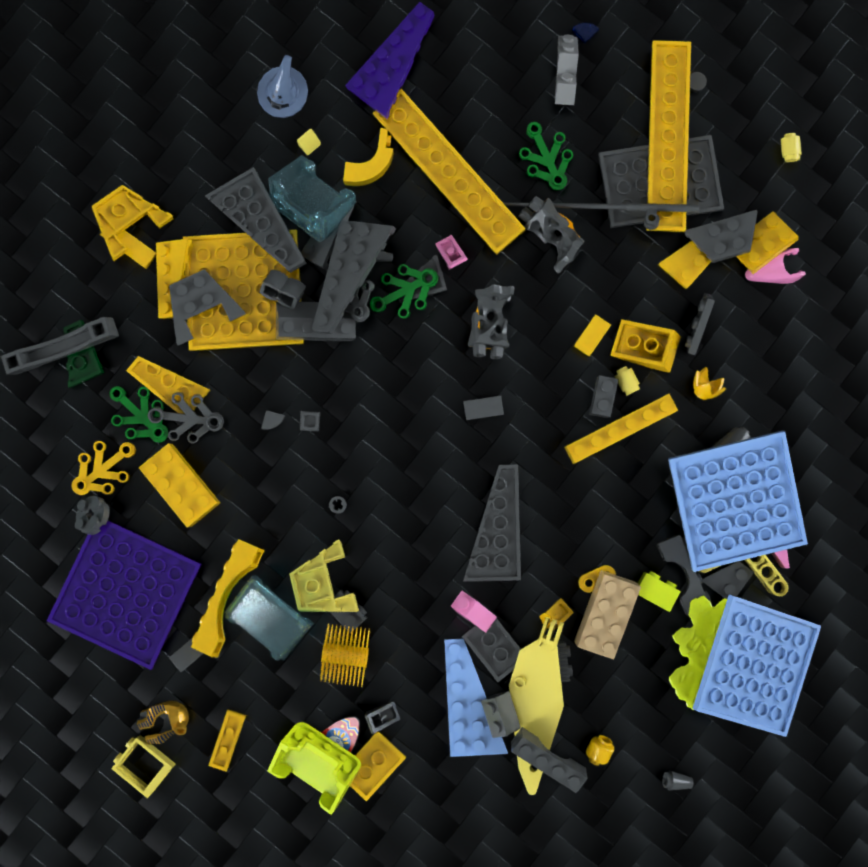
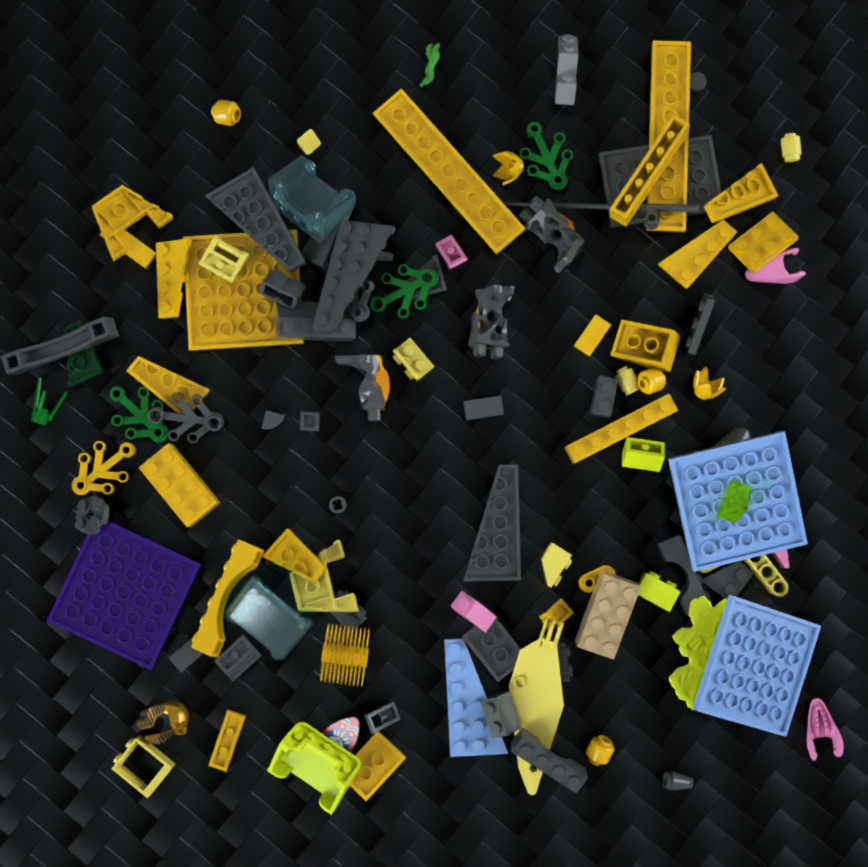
dark grey wing [169,269,246,346] -> none
sand blue piece [257,55,308,118] -> none
yellow arch [343,128,394,186] -> none
dark purple wing [345,2,435,119] -> none
clear blue tile [572,23,599,43] -> none
dark grey wing [685,210,758,263] -> none
none -> green plant [31,377,68,425]
none -> light yellow plate [199,235,250,284]
none -> yellow head [211,99,241,126]
none -> dark grey plate [214,634,262,682]
none -> yellow wing [262,528,328,582]
none -> dark grey hips [335,354,390,421]
none -> light yellow bracket [392,337,434,381]
none -> bright green hair [419,43,440,88]
none -> yellow piece [493,151,524,185]
none -> light yellow slope [541,542,572,588]
none -> yellow brick [610,114,690,227]
none -> neon yellow brick [622,437,665,472]
none -> yellow head [637,367,666,394]
none -> yellow wing [704,163,779,223]
none -> clear neon green slope [716,480,750,523]
none -> bright pink animal [807,698,844,761]

